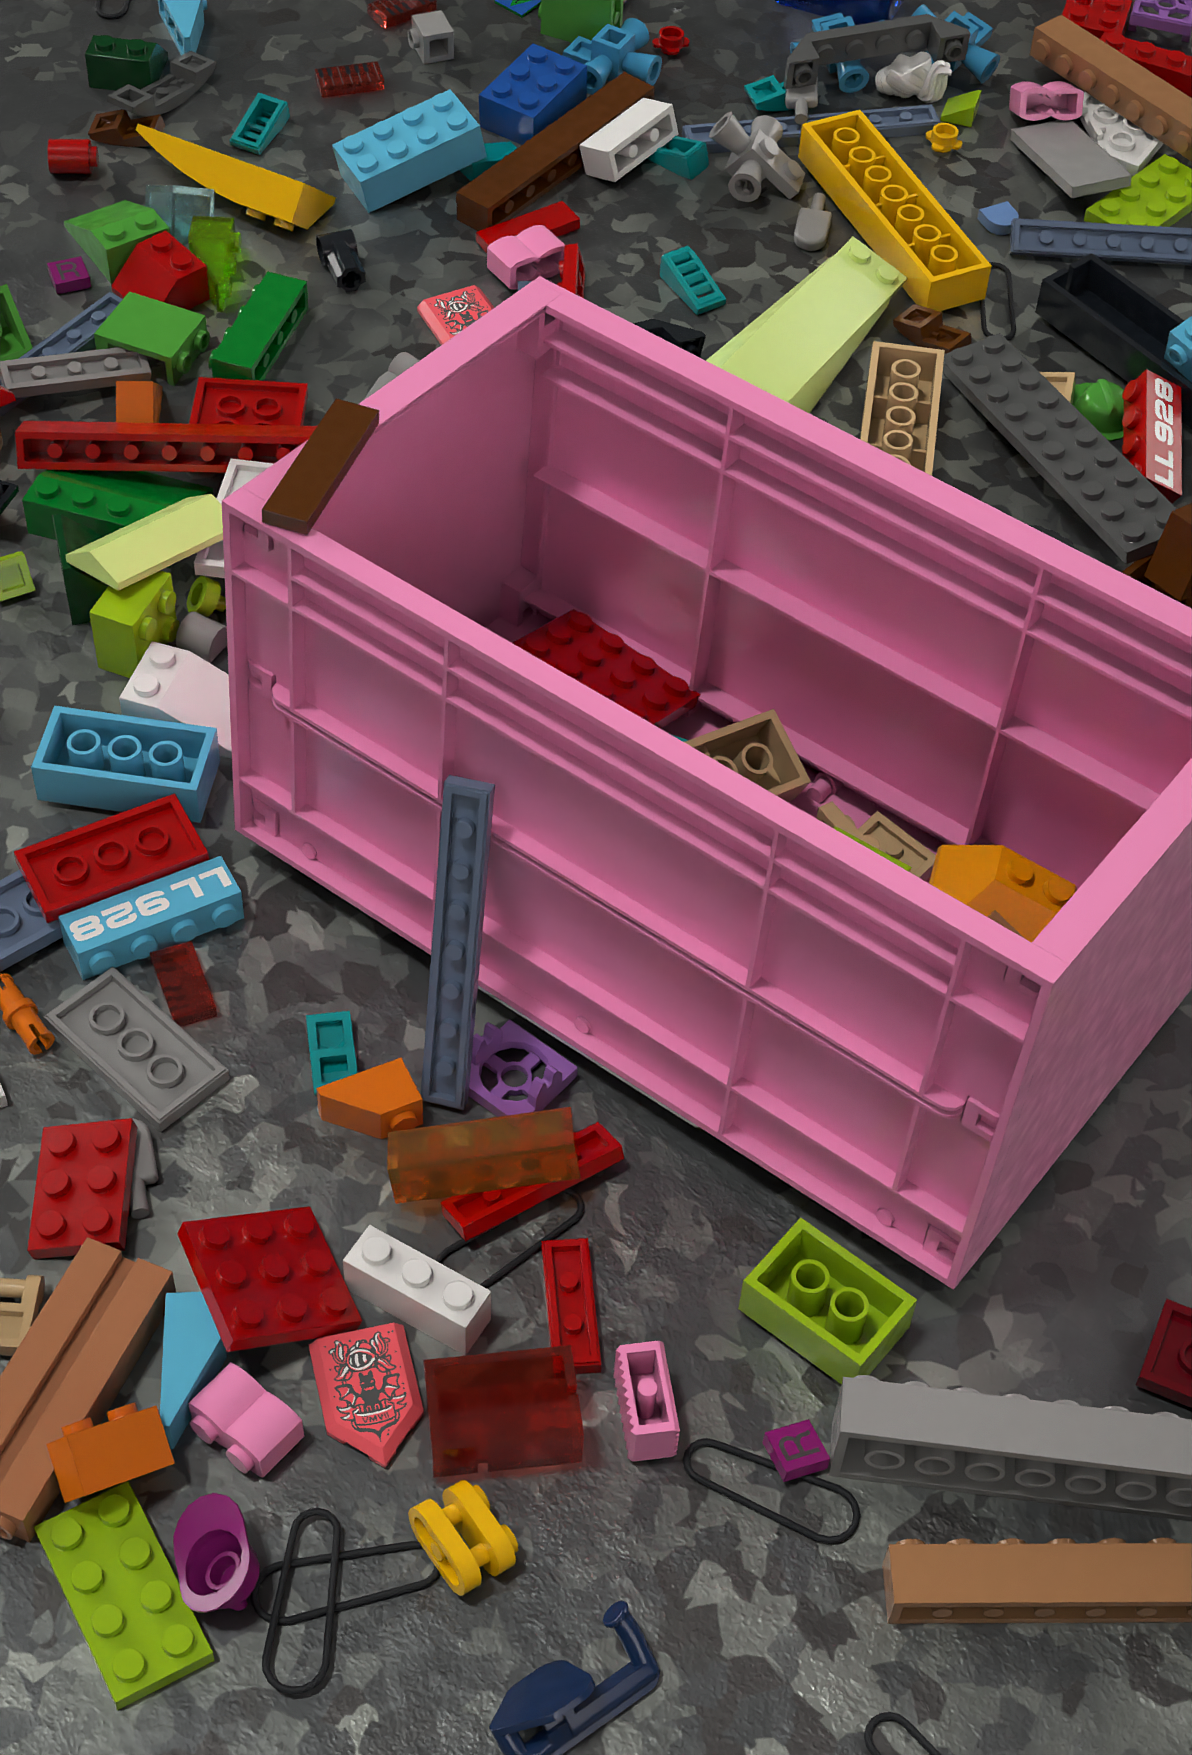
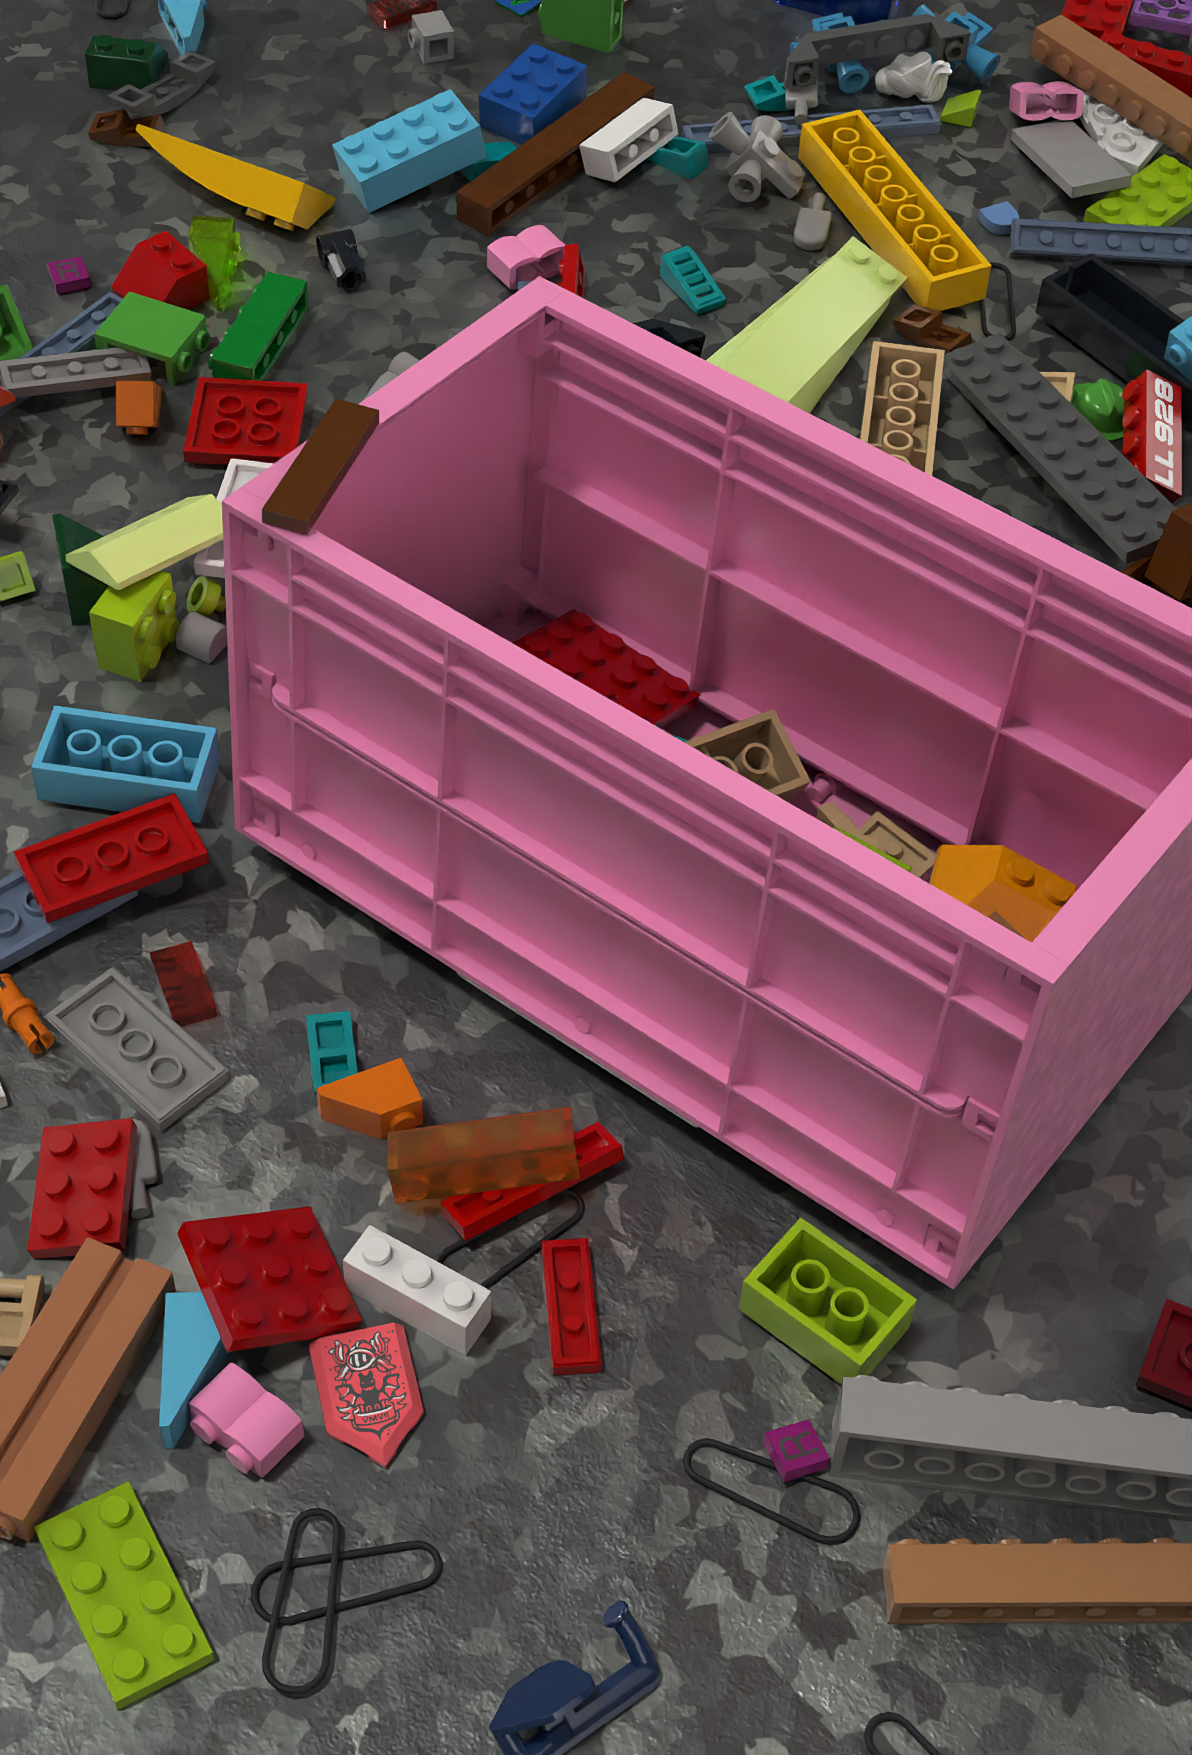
red brick [15,421,317,473] -> none
green slope [22,470,214,569] -> none
orange brick [46,1402,175,1503] -> none
red brick [47,139,99,174] -> none
medium azure brick [58,856,244,980] -> none
bright green slope [64,200,170,283] -> none
white slope [119,641,232,759] -> none
clear light blue slope [145,185,215,246] -> none
magenta piece [173,1493,260,1613] -> none
teal slope [229,92,290,155] -> none
clear red tile [315,61,385,98] -> none
yellow brick [408,1480,518,1596] -> none
coral tile [417,285,494,345] -> none
sand blue tile [421,775,495,1110] -> none
clear red piece [423,1345,584,1478] -> none
medium lavender piece [469,1019,578,1133] -> none
red tile [476,201,580,253] -> none
dark azure brick [563,18,662,95] -> none
bright pink brick [613,1341,680,1462] -> none
red plate [652,26,690,55] -> none
yellow plate [925,123,962,153] -> none

